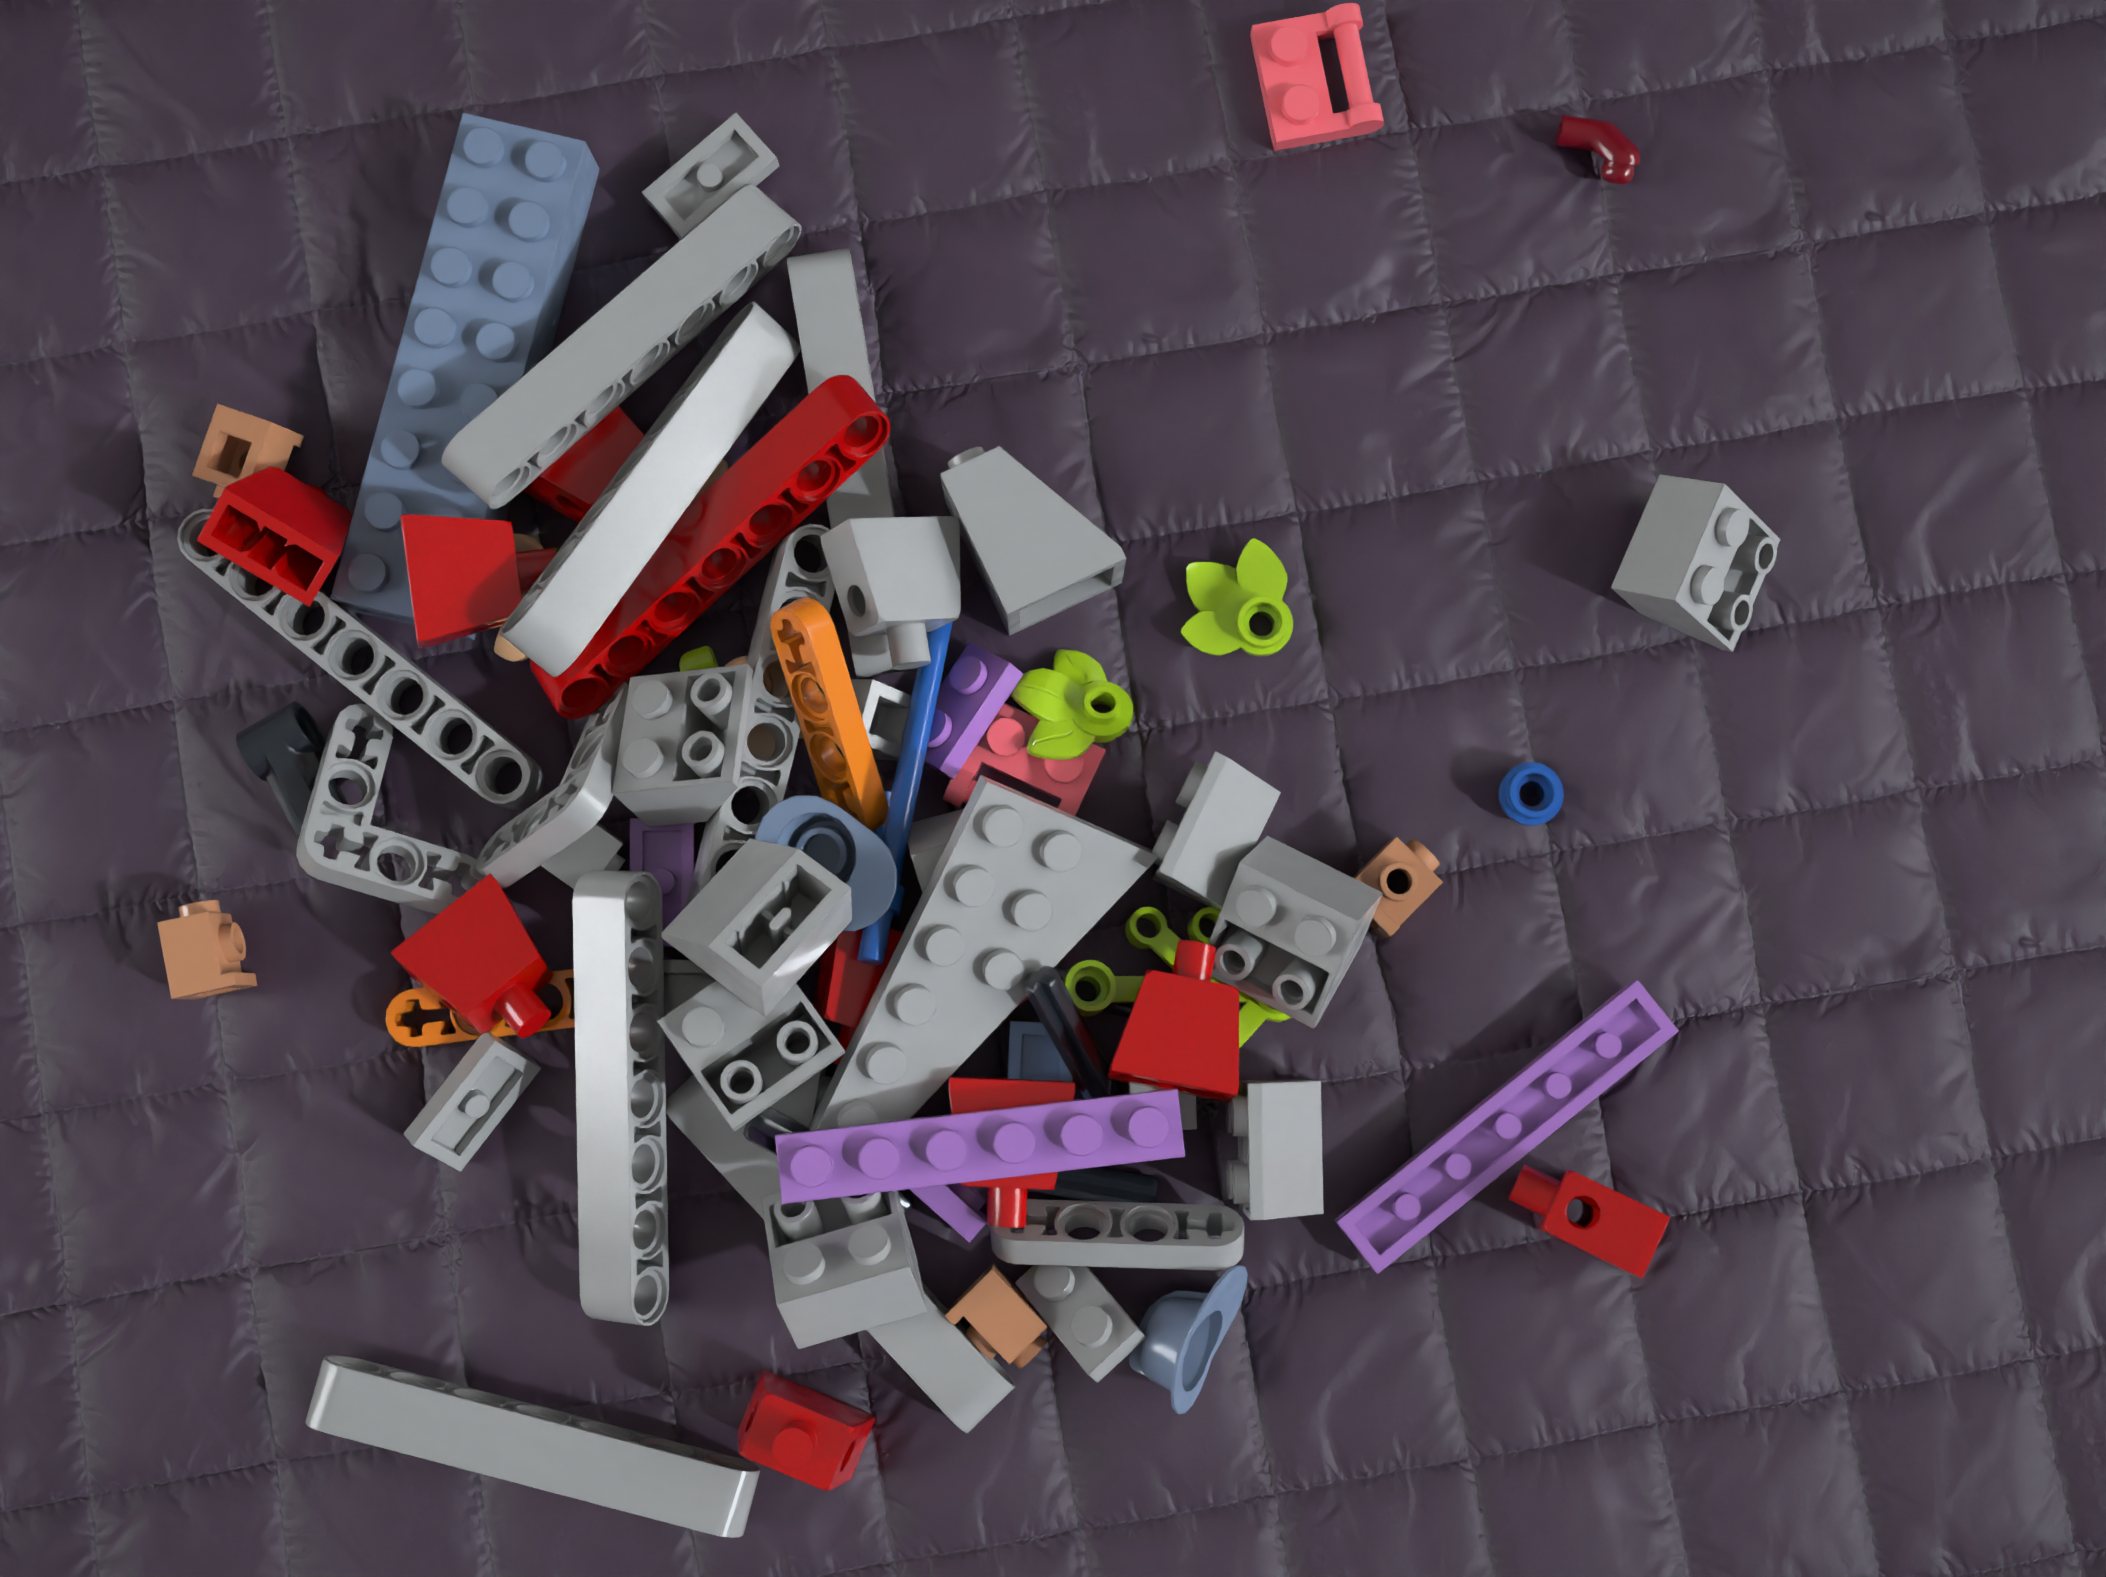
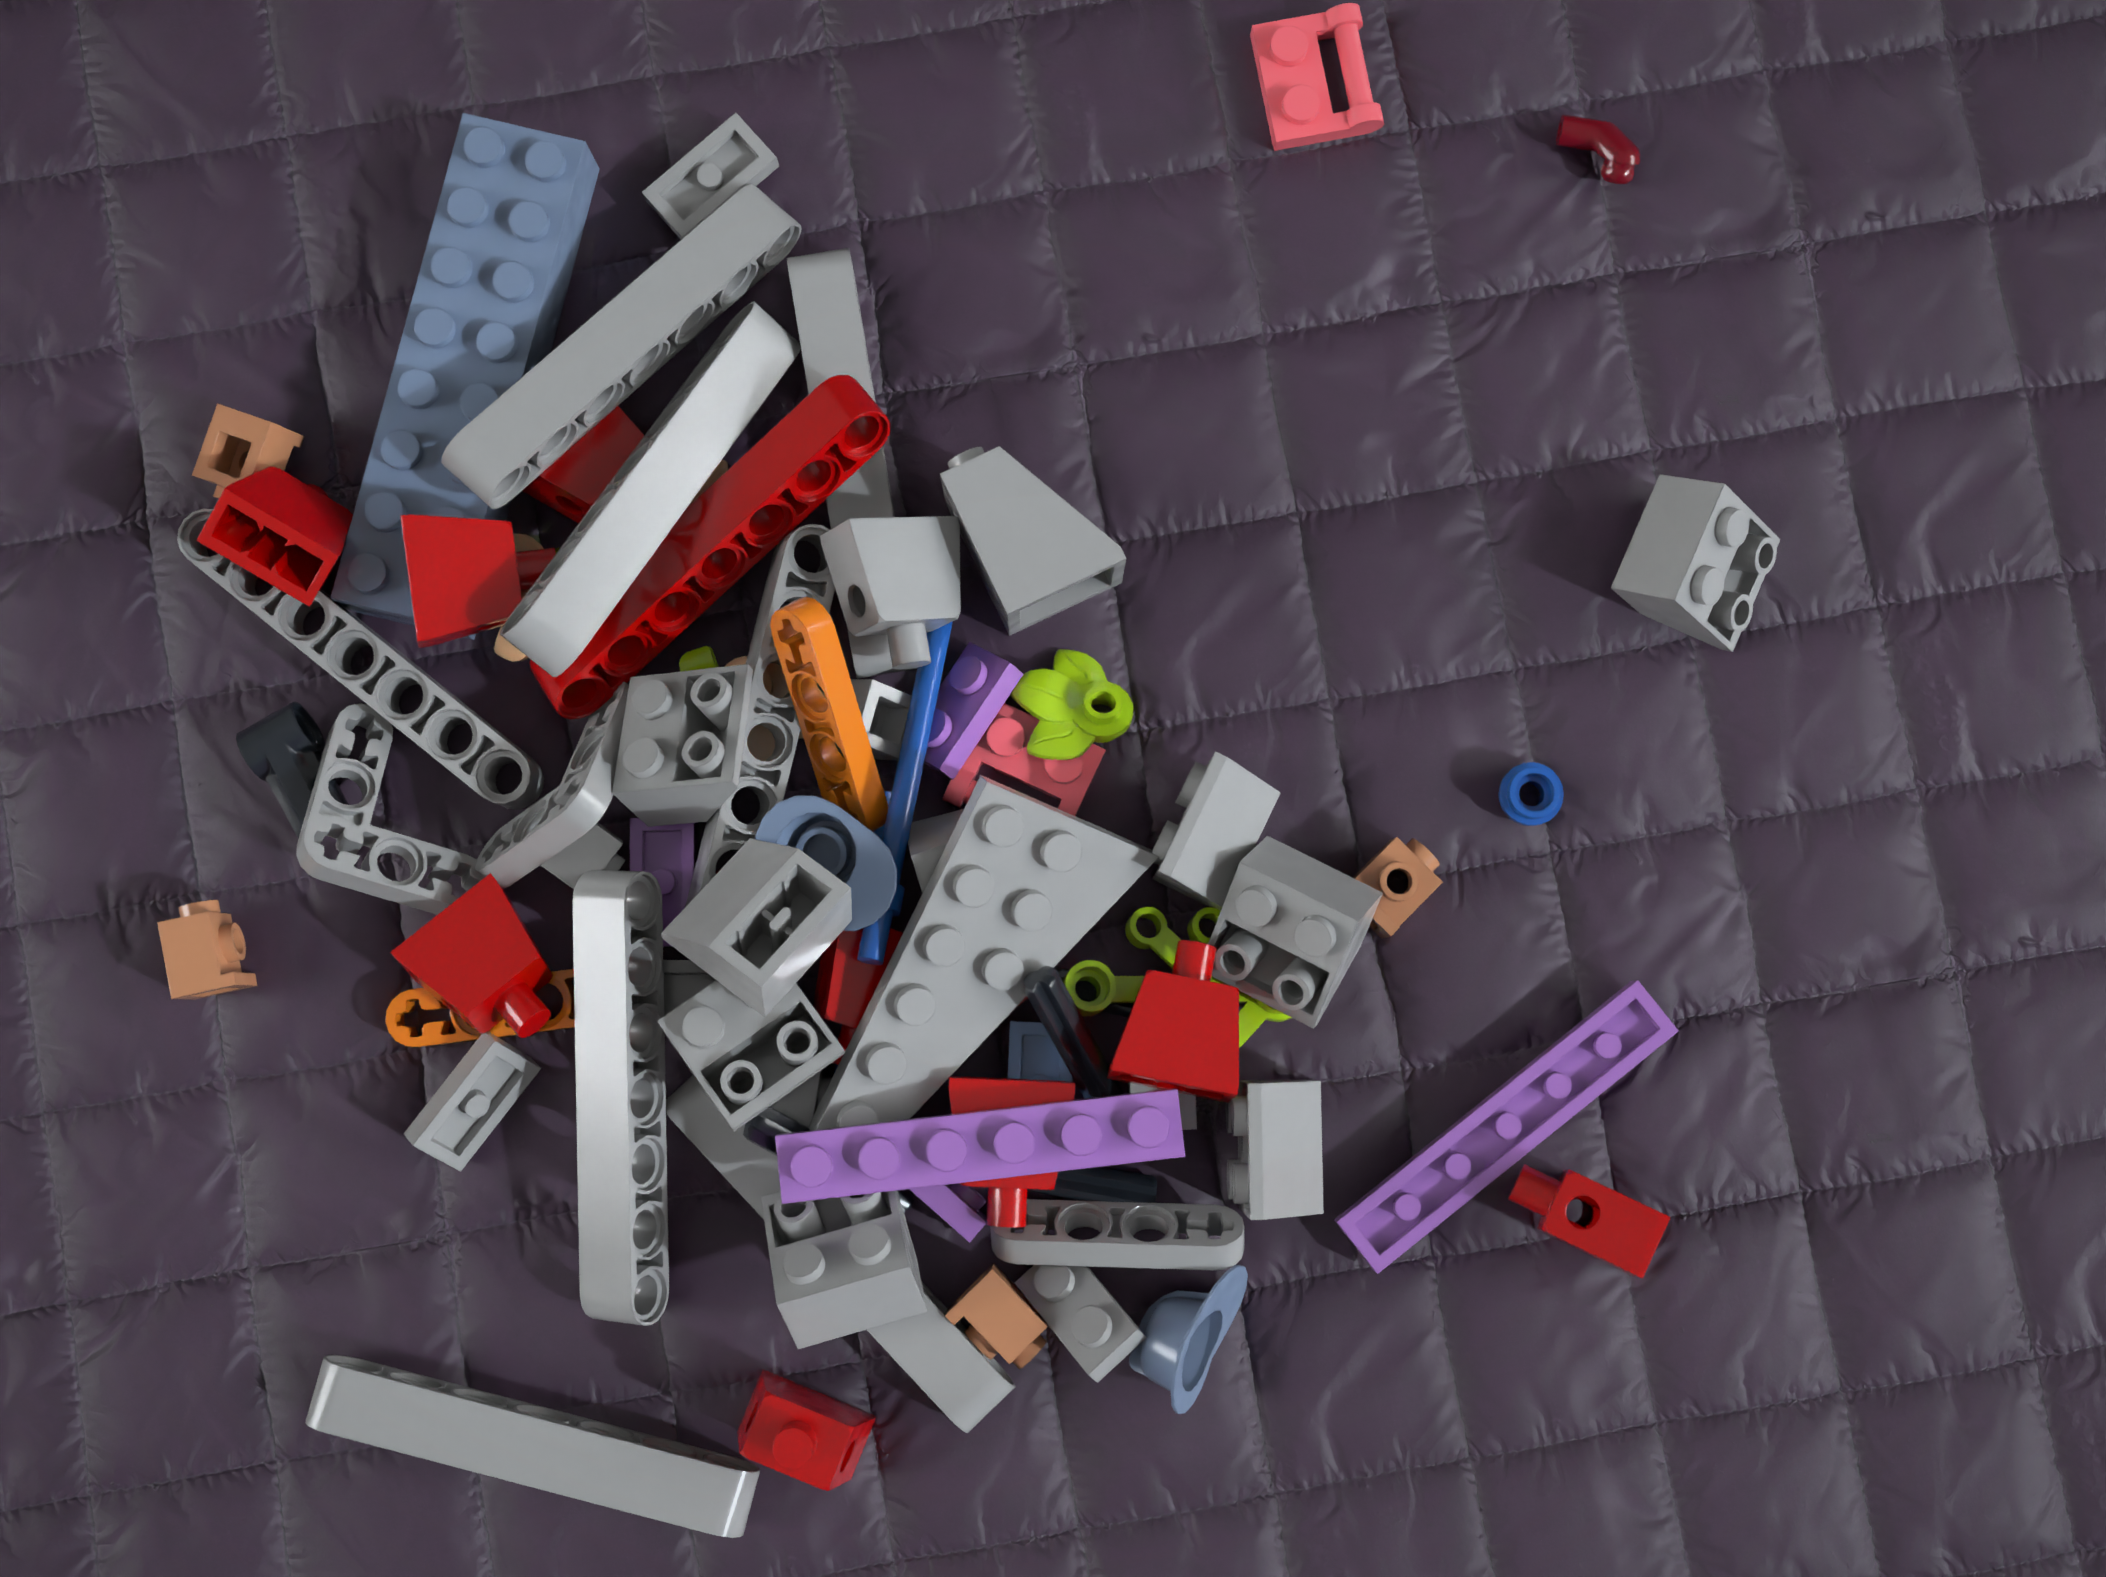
lime plate [1181,538,1293,656] -> none

